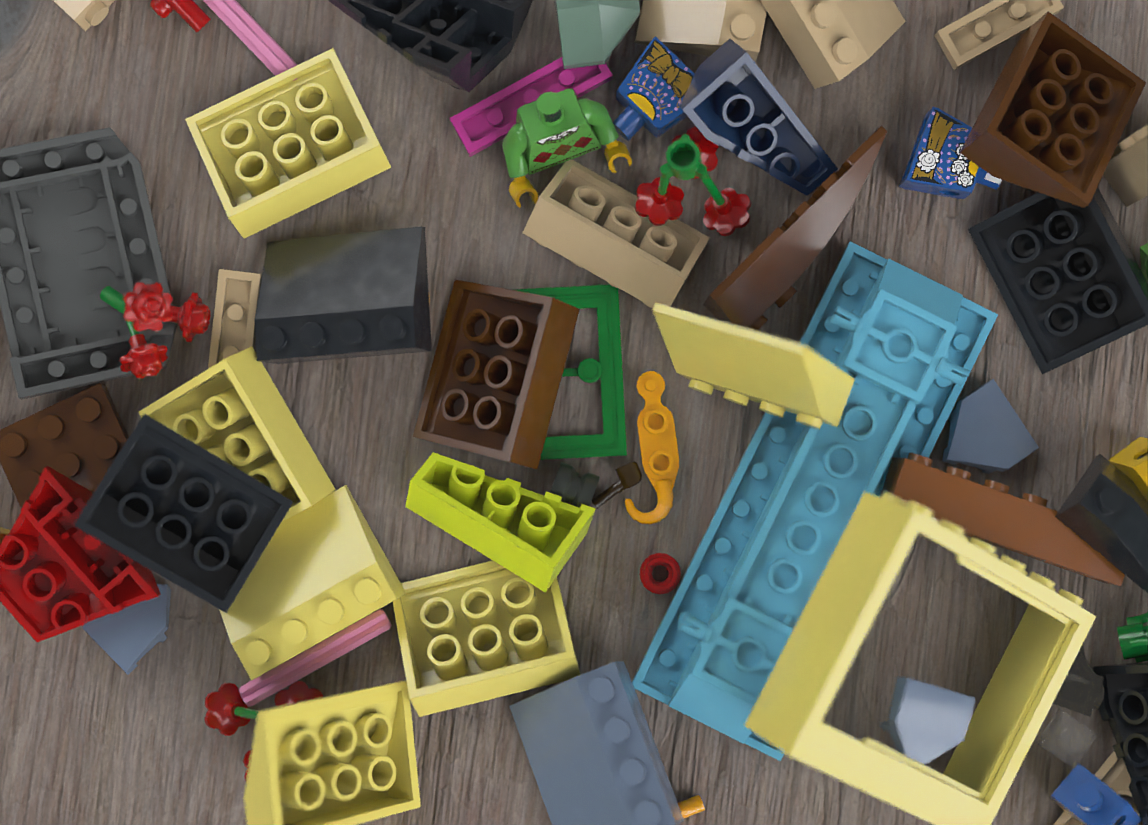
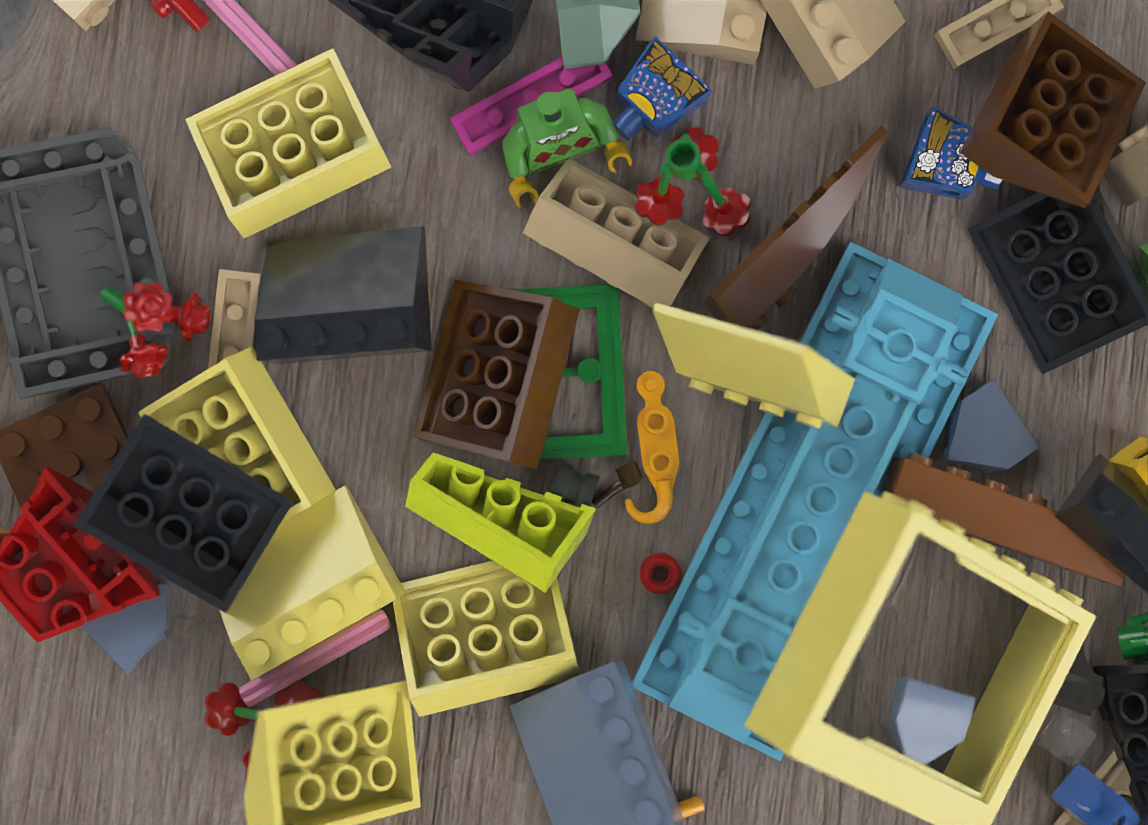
dark blue wedge [679,39,838,196] -> none

